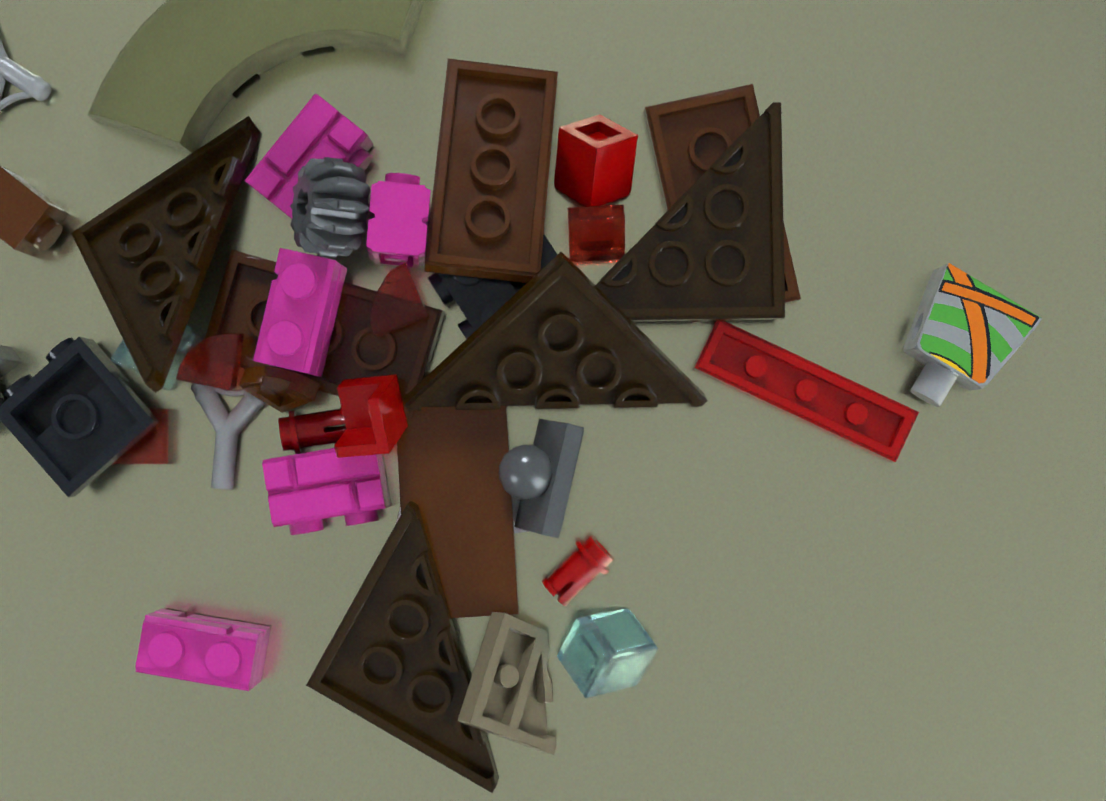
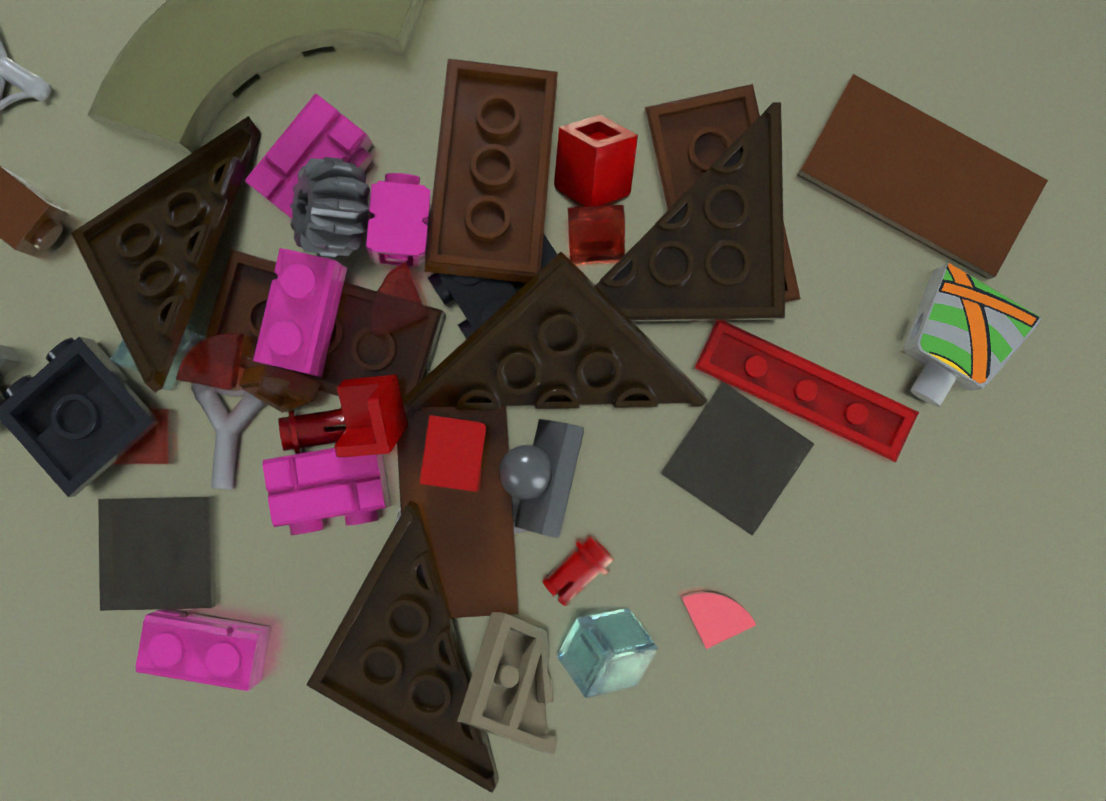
none -> clear smoke tile [98,496,216,611]
none -> red panel [419,415,486,492]
none -> clear smoke tile [659,381,814,536]
none -> coral tile [681,591,756,649]
none -> reddish brown tile [798,74,1048,279]

